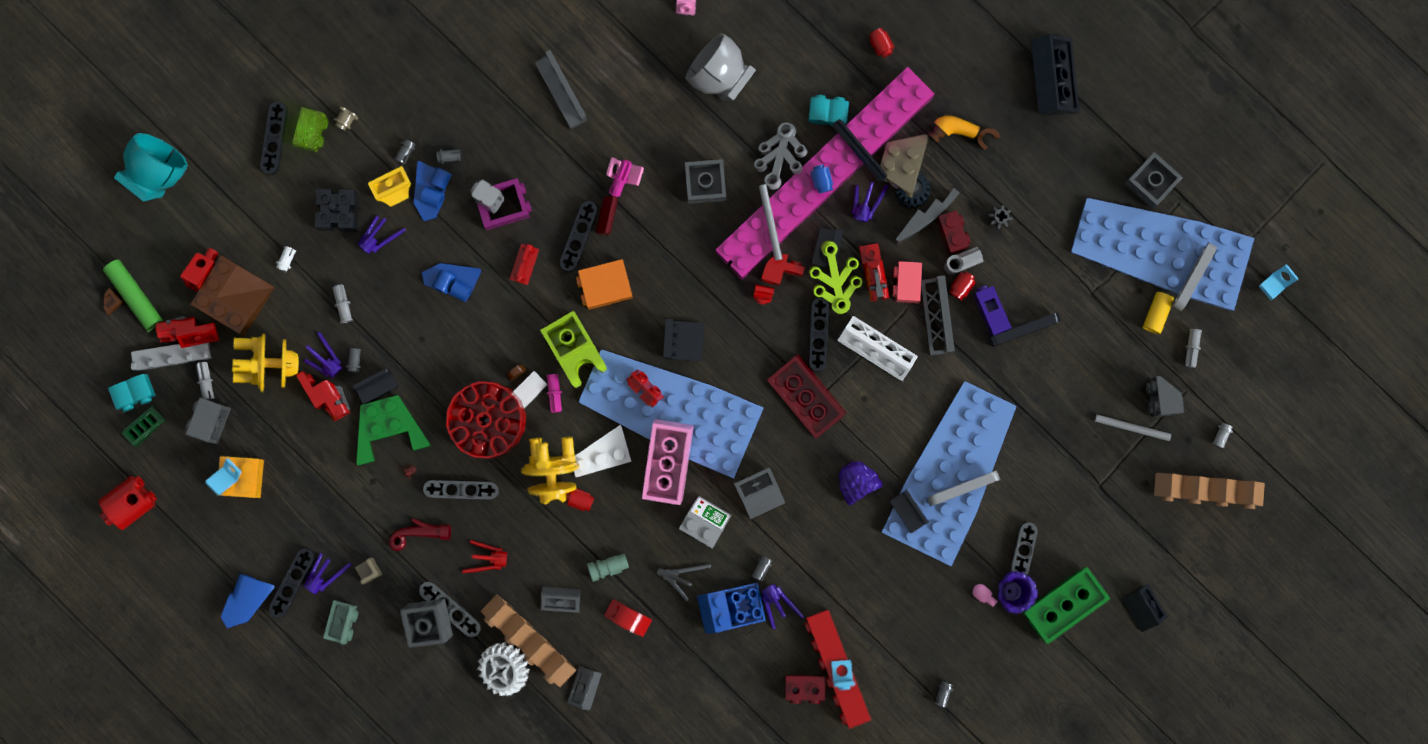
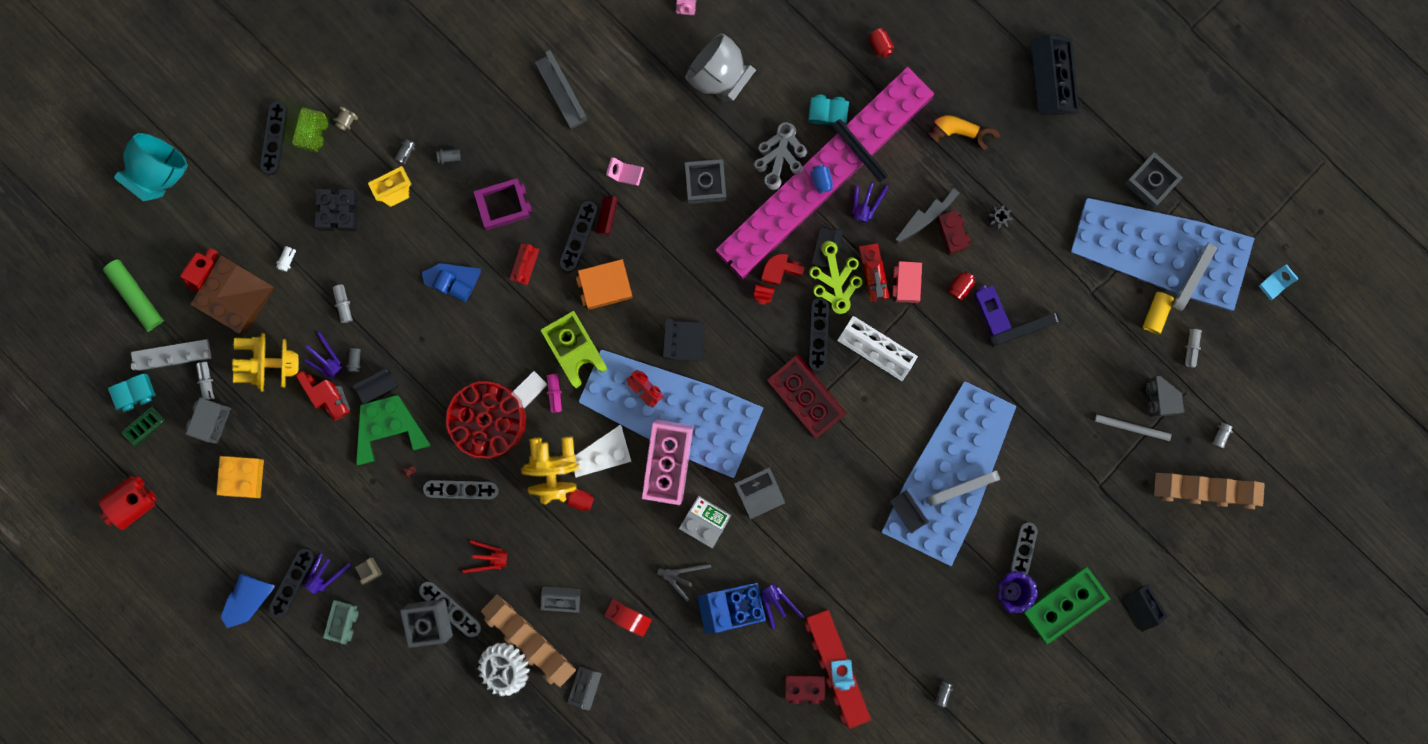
reddish brown tile [103,288,124,315] -> none
red plate [156,316,219,348] -> none
medium azure bracket [205,458,241,496] -> none
dark purple plant [358,216,406,254] -> none
dark red plant [389,518,451,551] -> none
blue panel [414,161,452,221] -> none
light grey brick [471,180,504,213] -> none
reddish brown tile [507,364,527,381] -> none
sand green axle [587,554,629,582] -> none
dark pink axle [609,159,632,197] -> none
dark grey pin [751,555,772,581] -> none
light grey bar [759,184,782,261] -> none
dark purple hair [839,461,883,505] -> none
dark tan wing [880,134,928,197] -> none
black wheel [895,172,930,208] -> none
dark grey fence [921,275,955,356] -> none
light grey piece [944,247,984,275] -> none
bright pink cylinder [972,584,998,607] -> none

